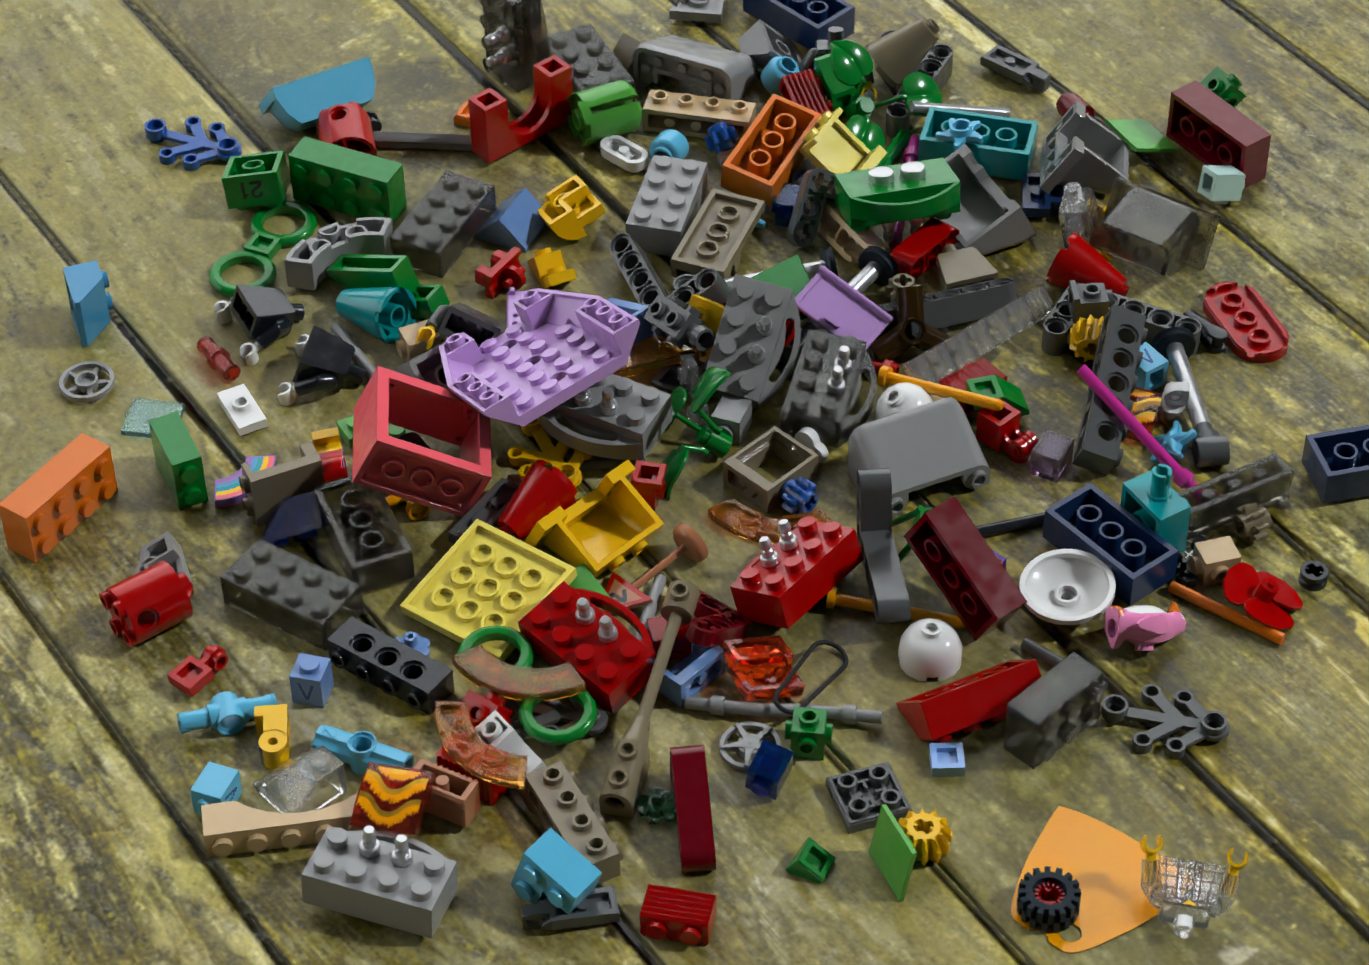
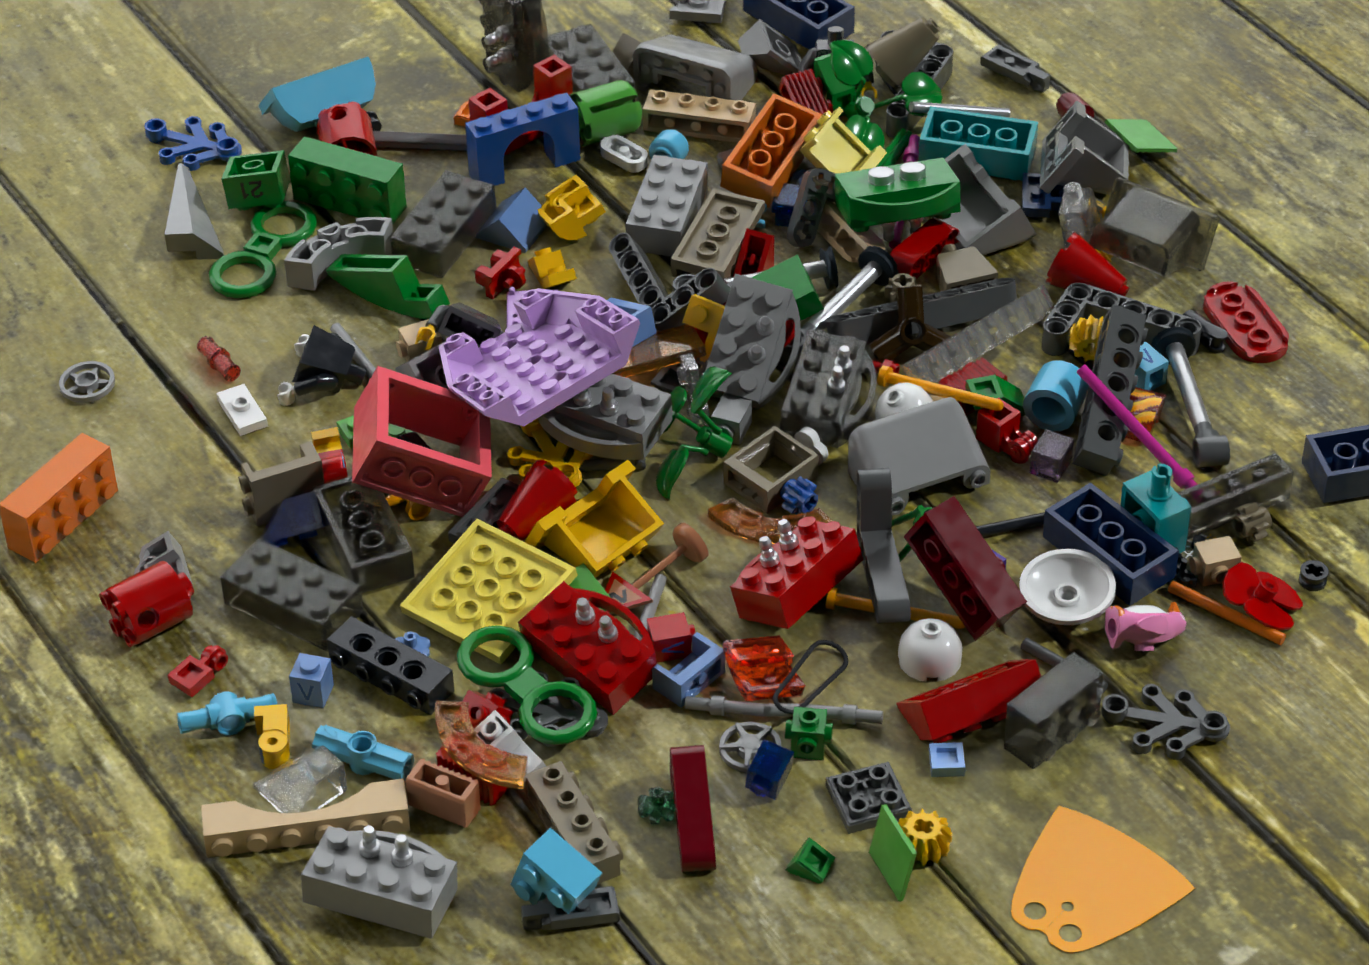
dark azure slope [63,260,114,347] -> none
clear light blue piece [121,398,186,438] -> none
green brick [148,411,208,510] -> none
medium azure brick [190,761,242,815] -> none
black torso [214,284,305,366] -> none
tile [214,455,277,509] -> none
teal cone [335,286,417,344] -> none
slope [350,762,435,837] -> none
clear orange tile [452,644,586,701] -> none
dark tan bar [599,580,700,819] -> none
red brick [630,460,667,511] -> none
red brick [639,884,717,946] -> none
dark grey brick [643,293,716,352] -> none
dark red beam [685,590,751,647] -> none
blue gear [704,122,739,154] -> none
medium azure head [760,56,799,96] -> none
lavender door [795,265,893,357] -> none
medium azure animal [936,118,984,151] -> none
black bush [1017,866,1081,933] -> none
dark grey brick [1067,280,1113,322] -> none
clear torso [1140,834,1248,938] -> none
medium azure animal [1150,420,1197,464] -> none
white piece [1161,381,1190,420] -> none
dark red brick [1166,80,1271,189] -> none
light aqua brick [1197,165,1246,204] -> none
green brick [1201,66,1246,108] -> none
none -> light grey wedge [165,163,224,260]
none -> blue arch [465,93,580,190]
none -> red slope [733,228,774,277]
none -> medium azure piece [1023,360,1089,432]

